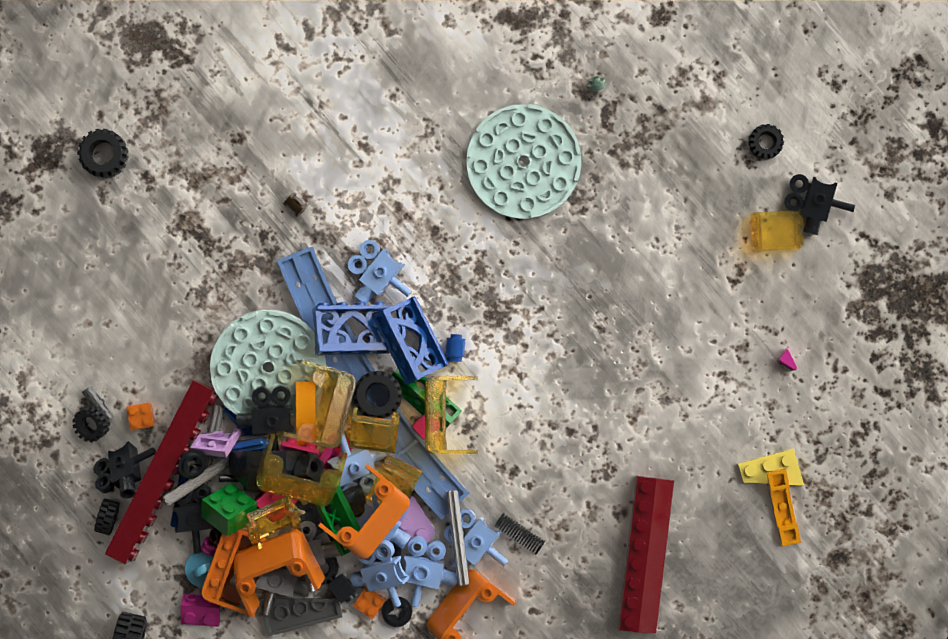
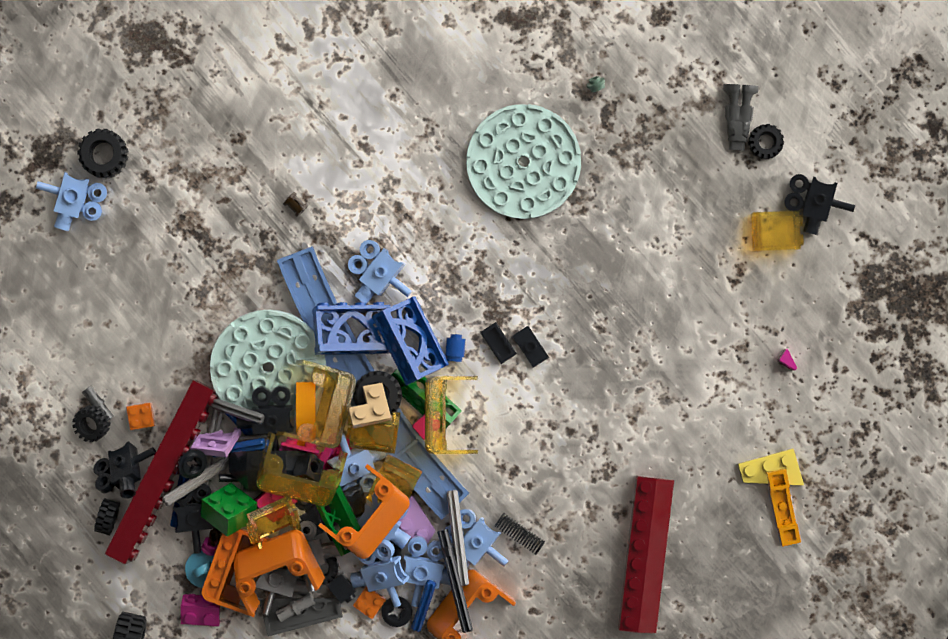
none -> light blue piece [36,172,107,231]
none -> dark grey axle [212,399,265,425]
none -> light grey pin [276,593,316,622]
none -> tan plate [348,383,391,428]
none -> blue axle [411,580,436,632]
none -> black axle [437,529,473,633]
none -> black plate [480,322,517,364]
none -> black plate [512,326,549,368]
none -> dark grey piece [723,84,759,150]

